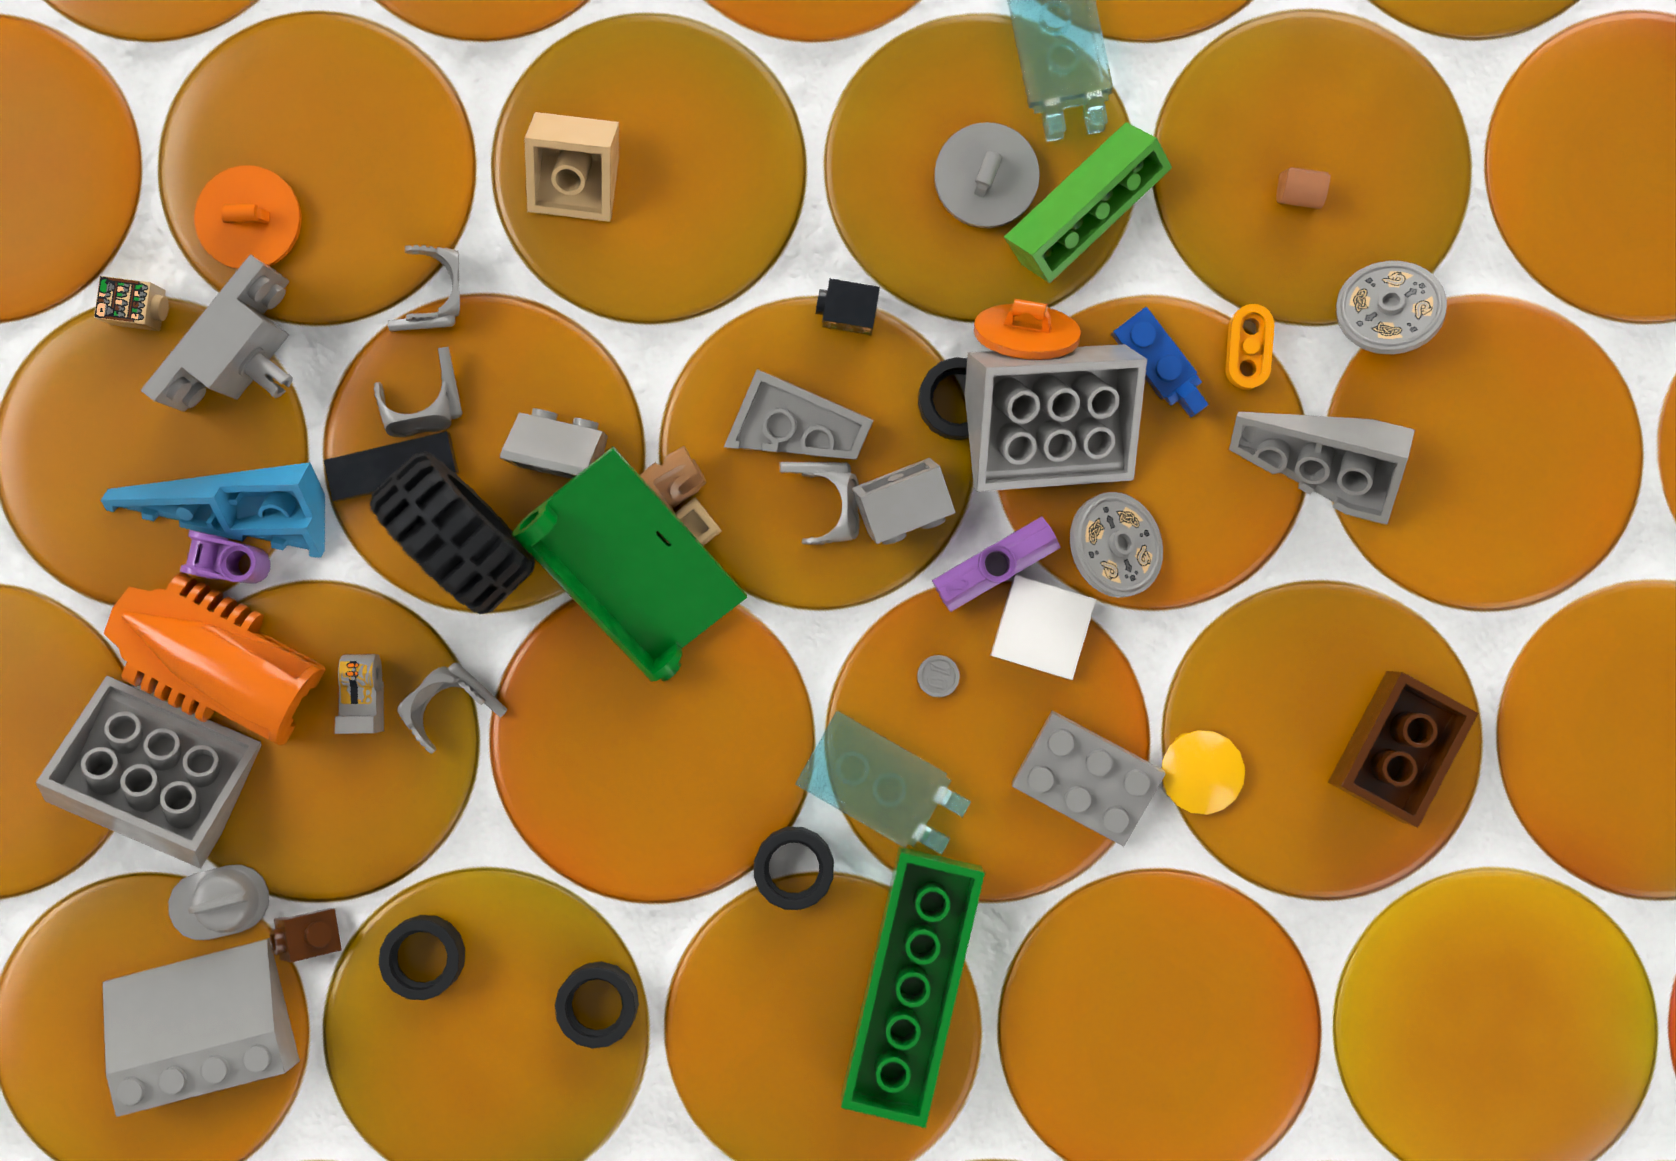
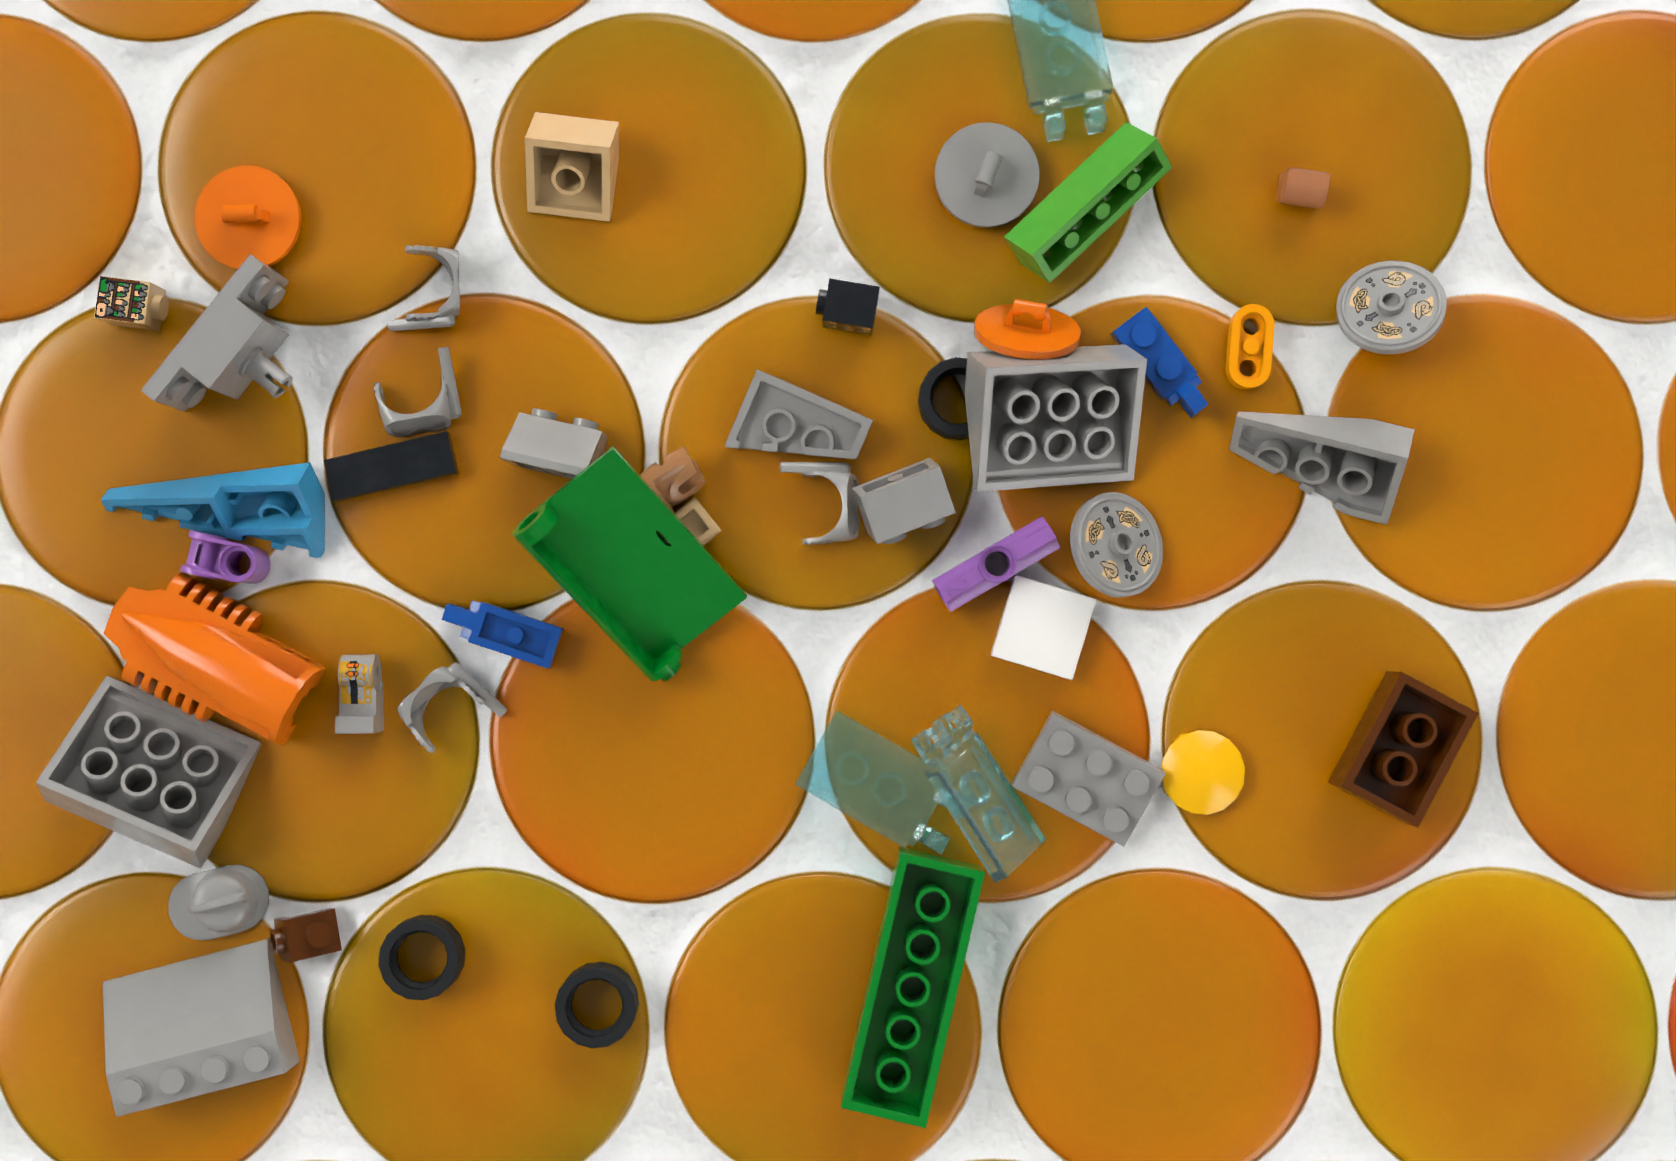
black tyre [370,451,535,614] -> none
black tyre [754,827,834,910] -> none
light grey piece [917,655,960,697] -> none
none -> blue hinge [441,600,564,669]
none -> clear light blue tile [911,705,1046,883]

